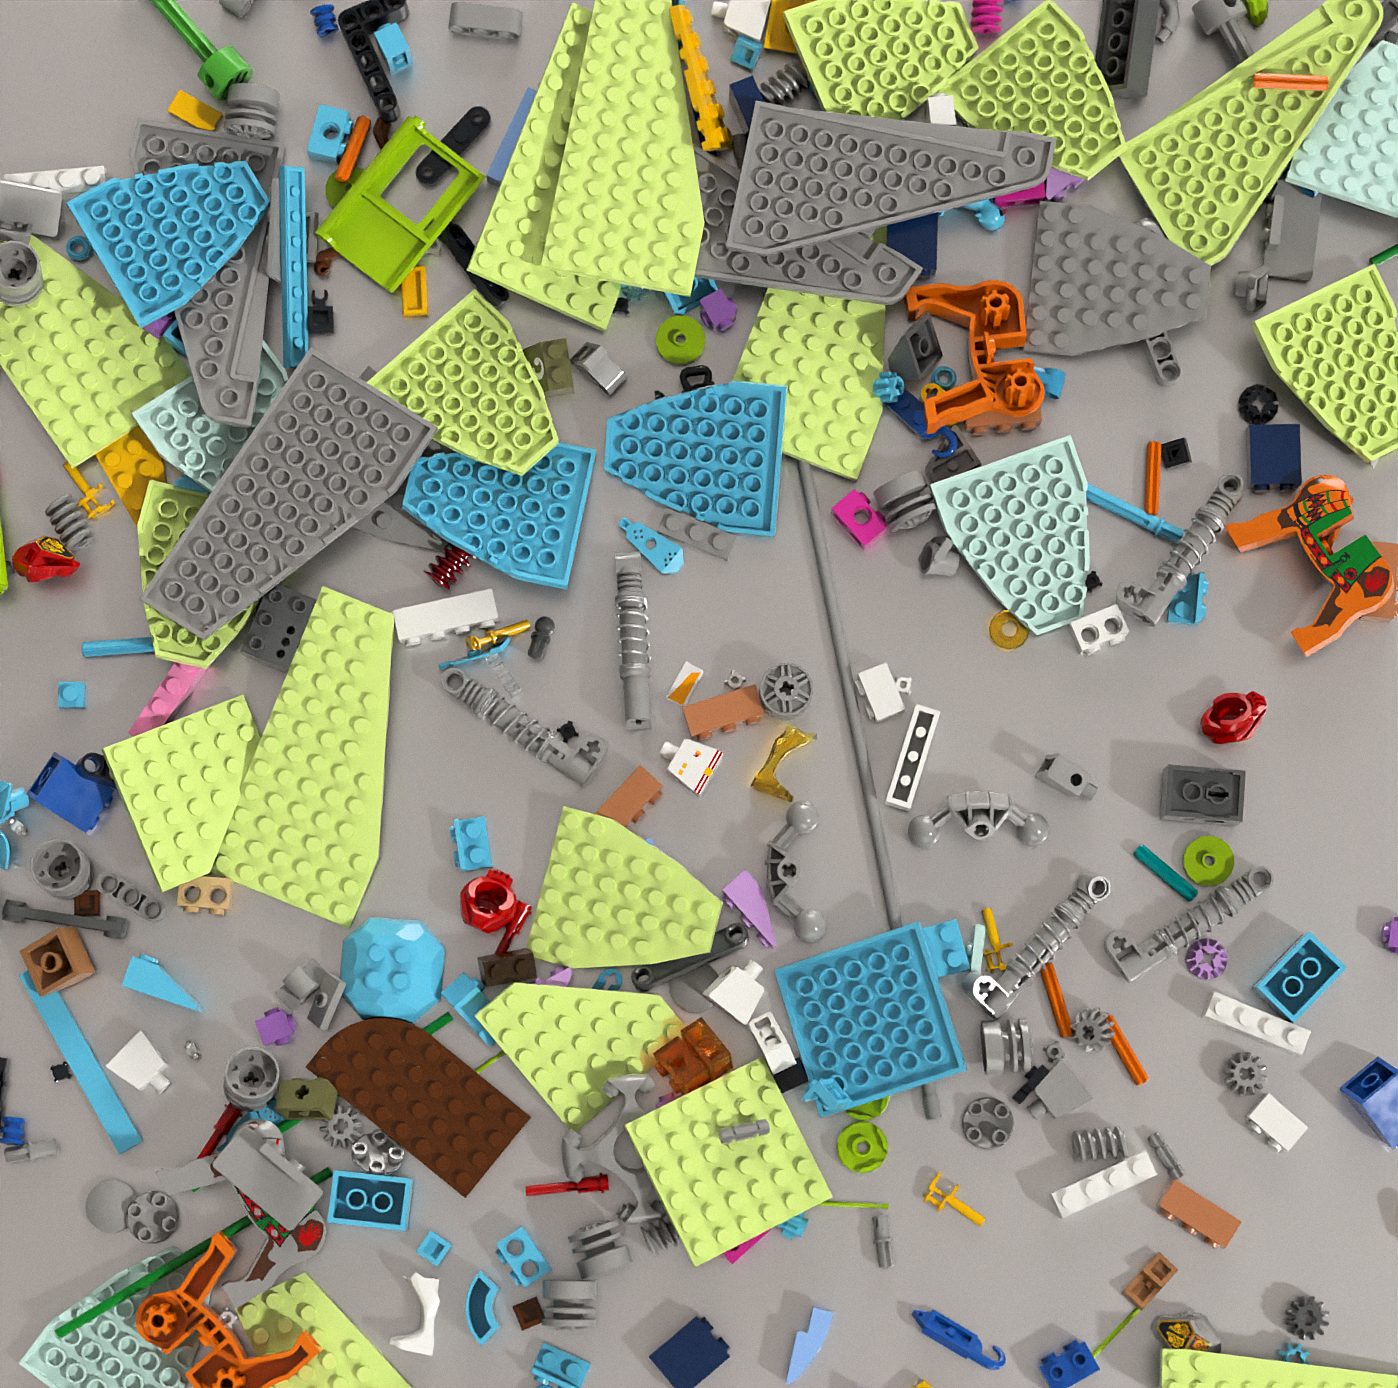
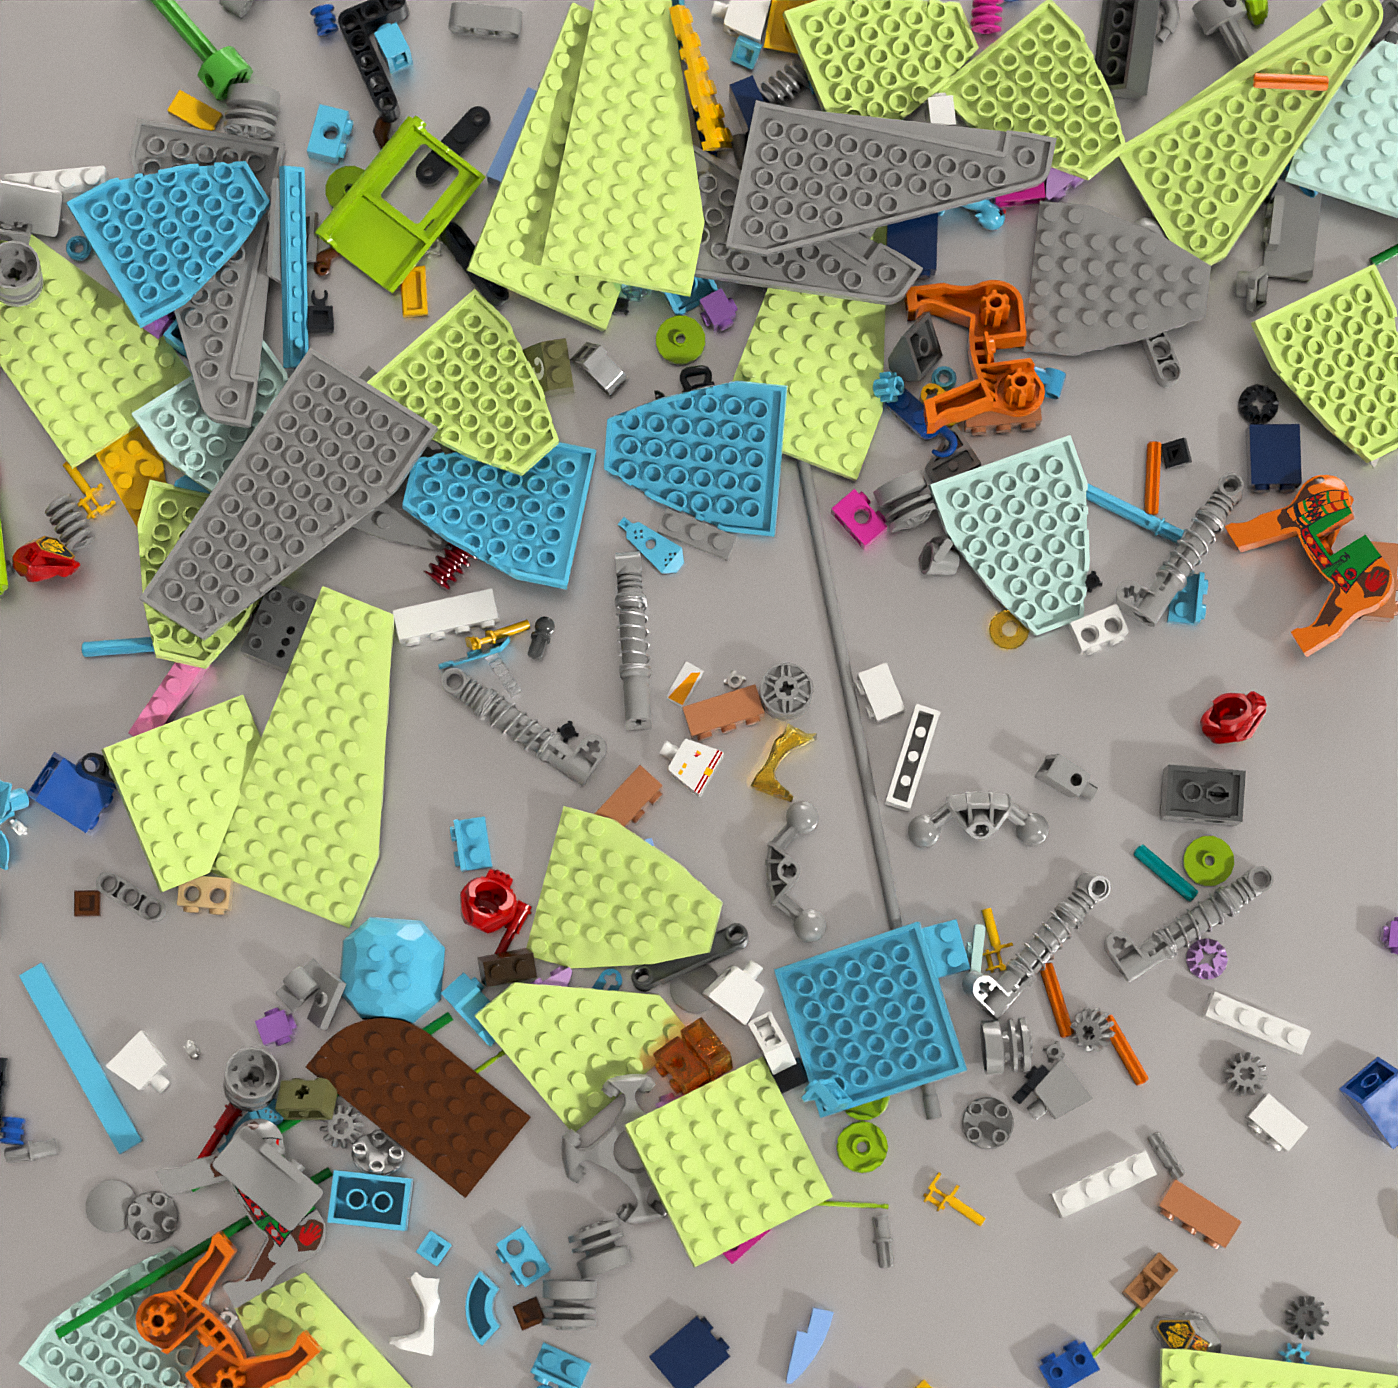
dark grey piece [2,899,127,939] -> none
medium nougat slope [20,926,96,997] -> none
light grey wheel [30,839,93,899] -> none
black piece [50,1061,72,1083] -> none
medium azure plate [58,682,86,709] -> none
medium azure slope [121,954,203,1013] -> none
orange axle [335,115,371,184] -> none
red pin [525,1173,609,1196] -> none
light grey piece [640,1217,679,1256] -> none
light grey axle [719,1119,770,1144] -> none
lavender slope [722,869,777,949] -> none
medium azure gear [777,1212,809,1240] -> none
white piece [894,675,912,695] -> none
blue plate [911,1309,1006,1370] -> none
light grey piece [1072,1126,1127,1162] -> none
medium azure brick [1252,931,1347,1023] -> none

